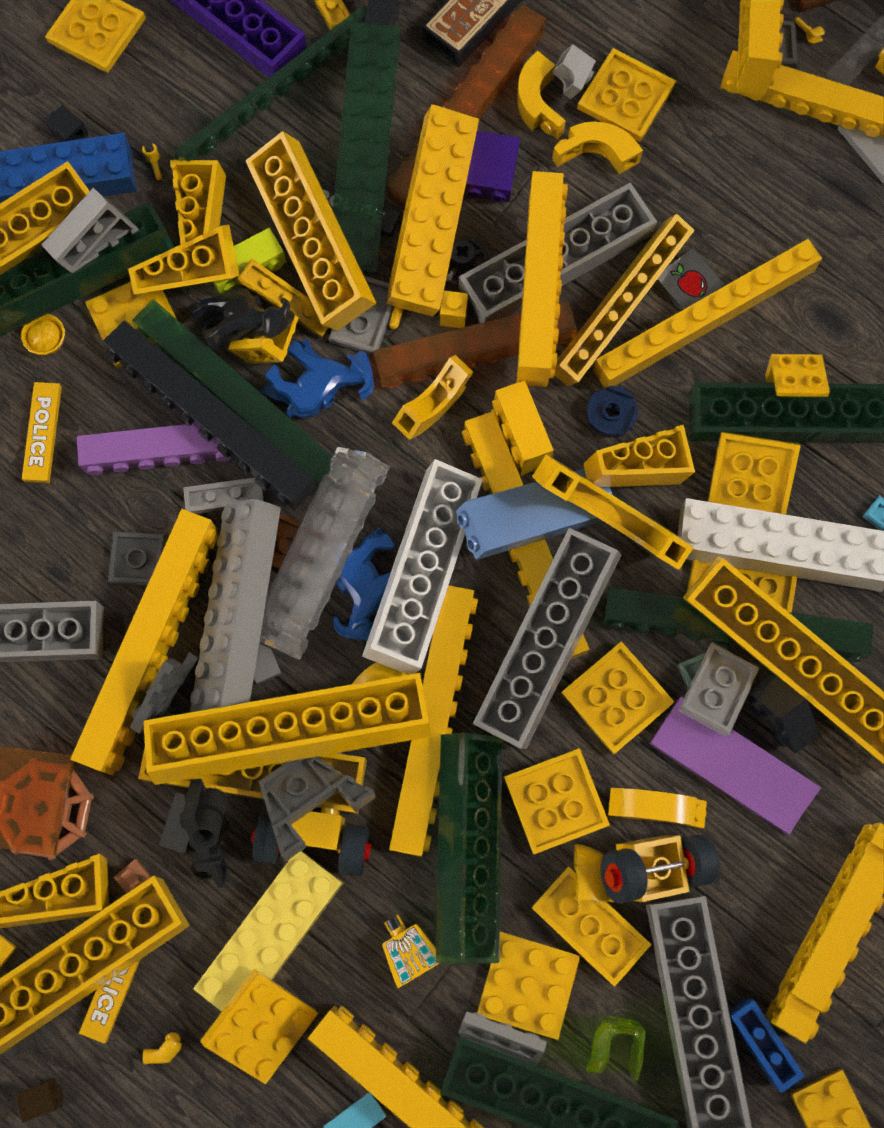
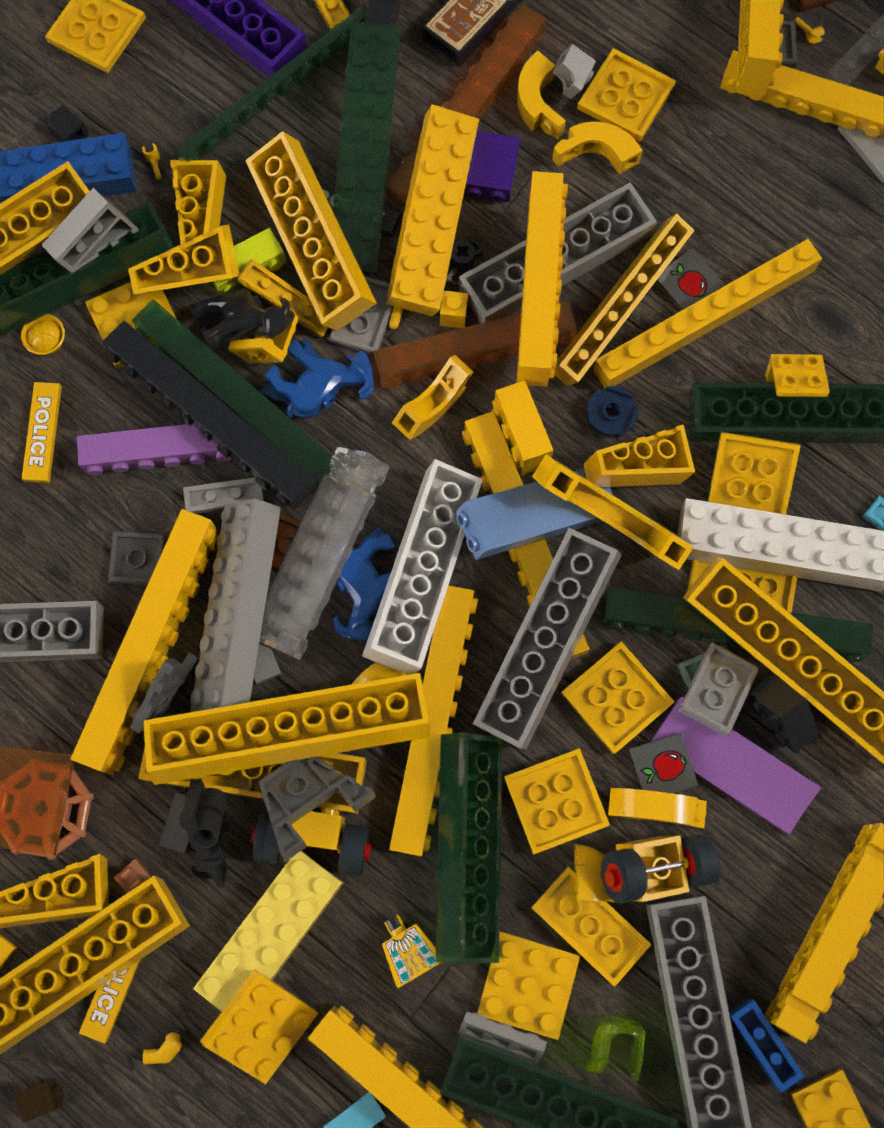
none -> dark grey tile [629,733,698,793]

